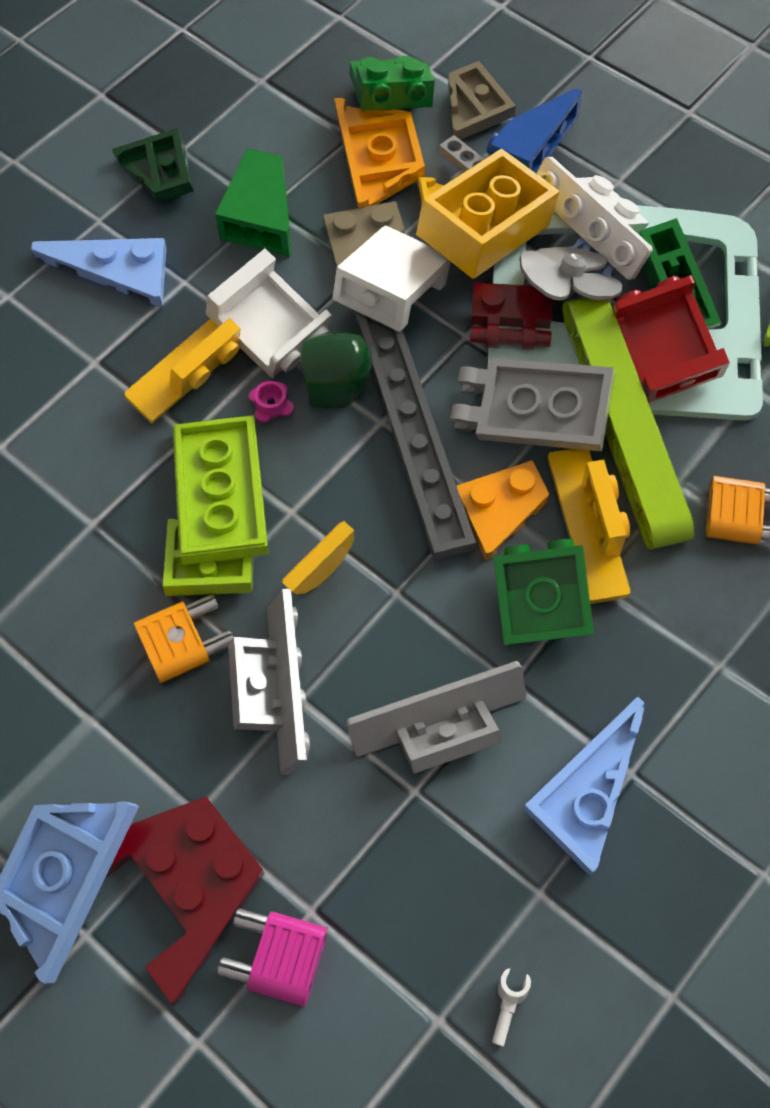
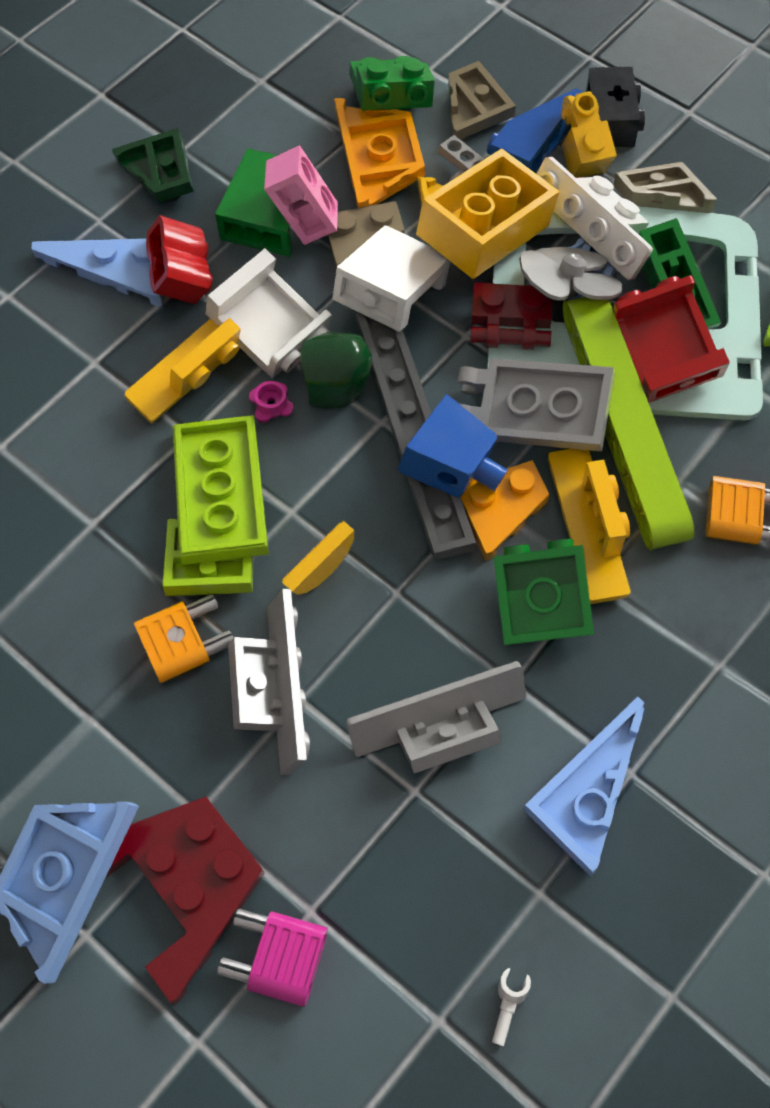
none -> red brick [146,215,213,304]
none -> bright pink brick [264,145,338,245]
none -> blue torso [397,394,508,497]
none -> yellow brick [561,91,617,178]
none -> black brick [586,66,645,147]
none -> dark tan wing [613,162,717,213]

